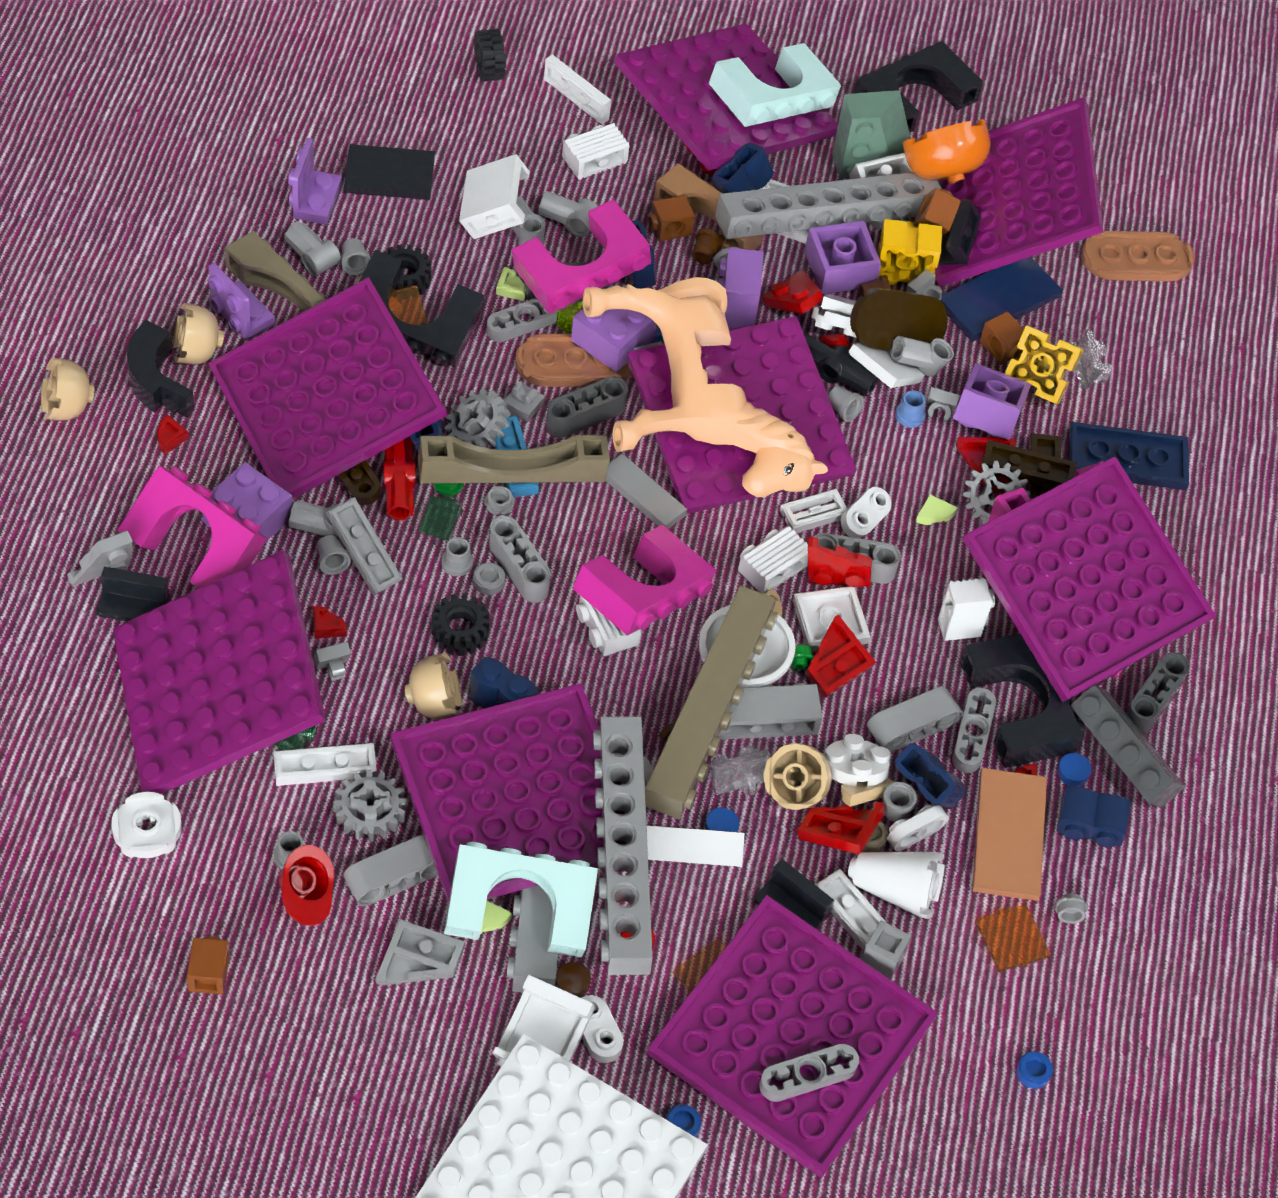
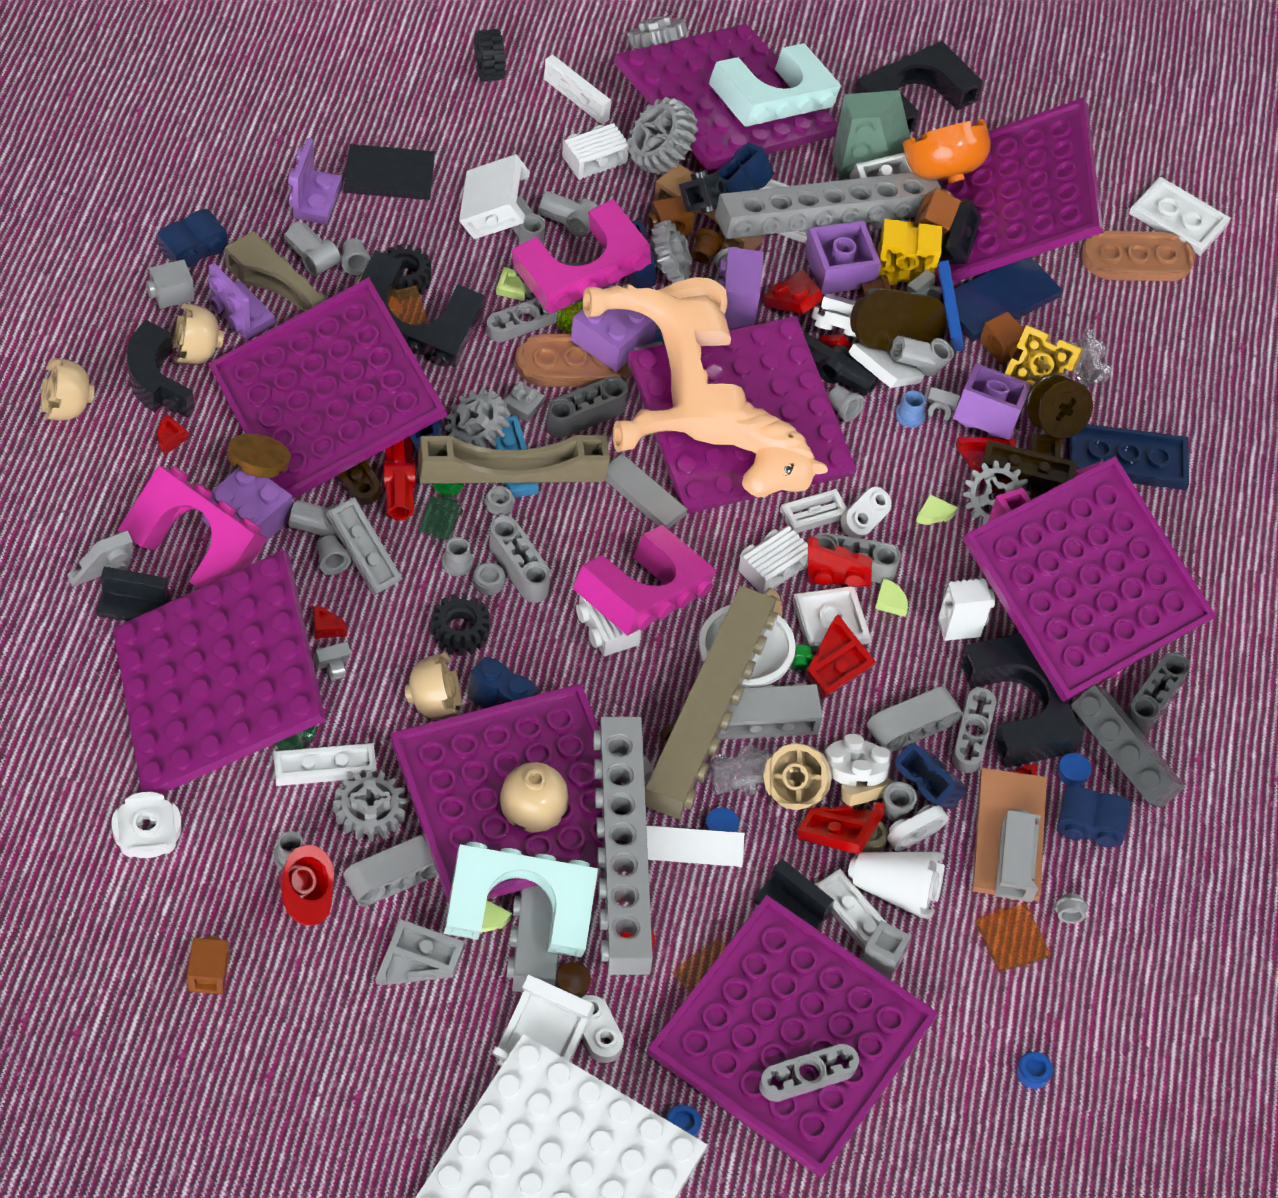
none -> light grey brick [146,259,194,309]
none -> dark blue brick [157,209,228,267]
none -> pearl gold tile [227,434,291,478]
none -> tan cylinder [500,762,569,832]
none -> light grey gear [627,15,688,49]
none -> light grey gear [627,97,699,175]
none -> light grey gear [651,220,692,284]
none -> black brick [679,169,726,214]
none -> yellowish green tile [875,578,908,617]
none -> blue tile [937,260,965,352]
none -> light grey window [995,809,1041,902]
none -> dark brown piece [1026,373,1094,438]
none -> white tile [1129,177,1231,256]

